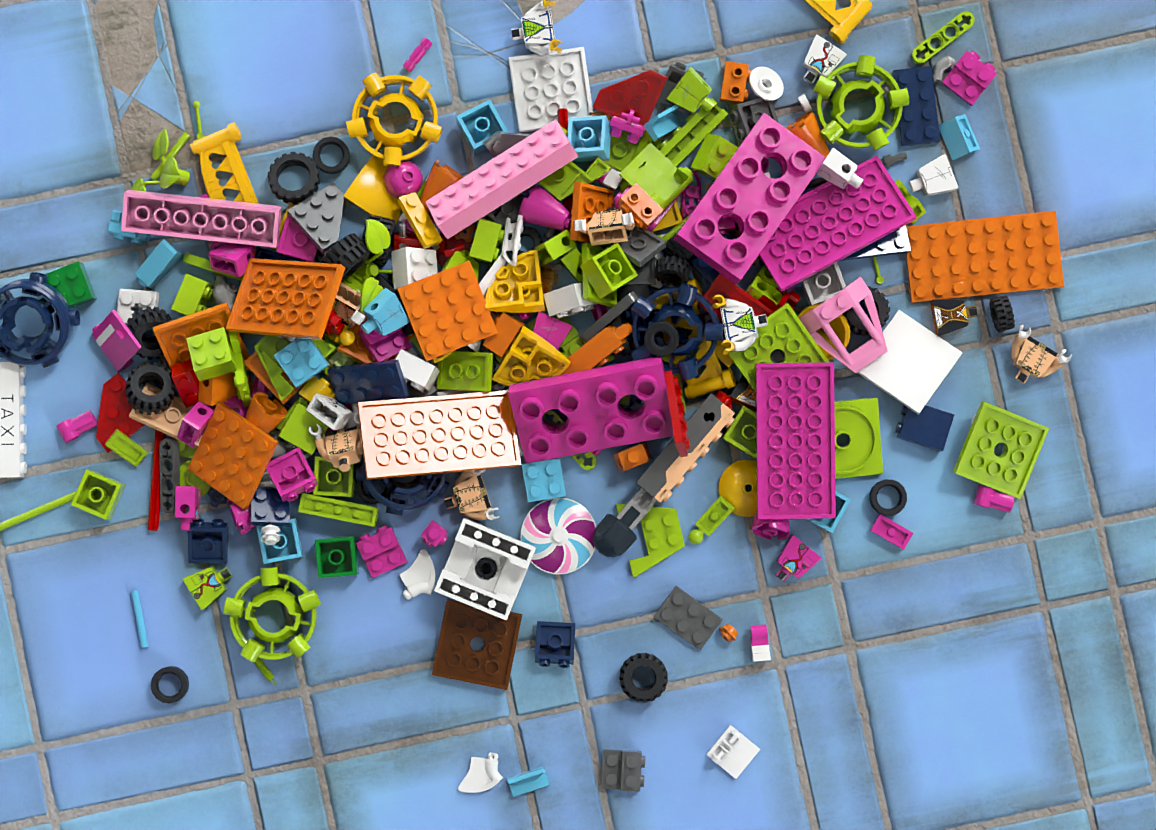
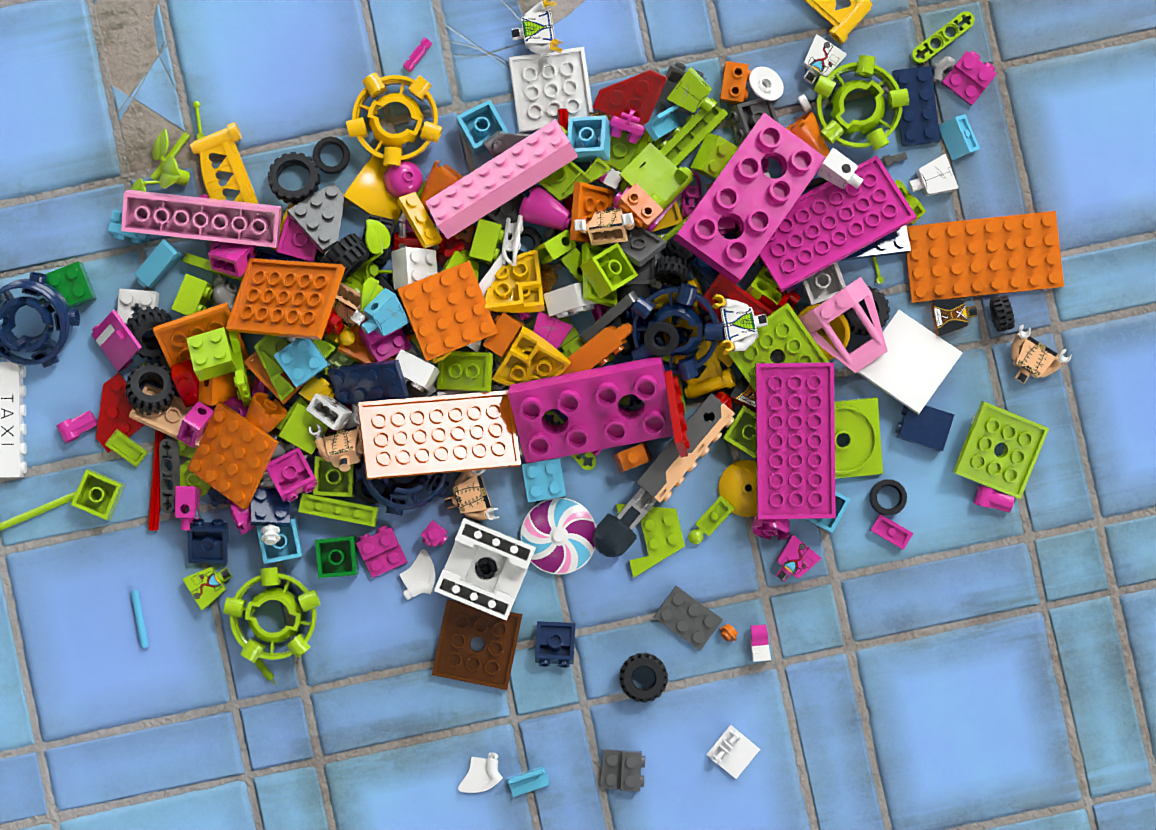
black tyre [150,666,189,704] -> none

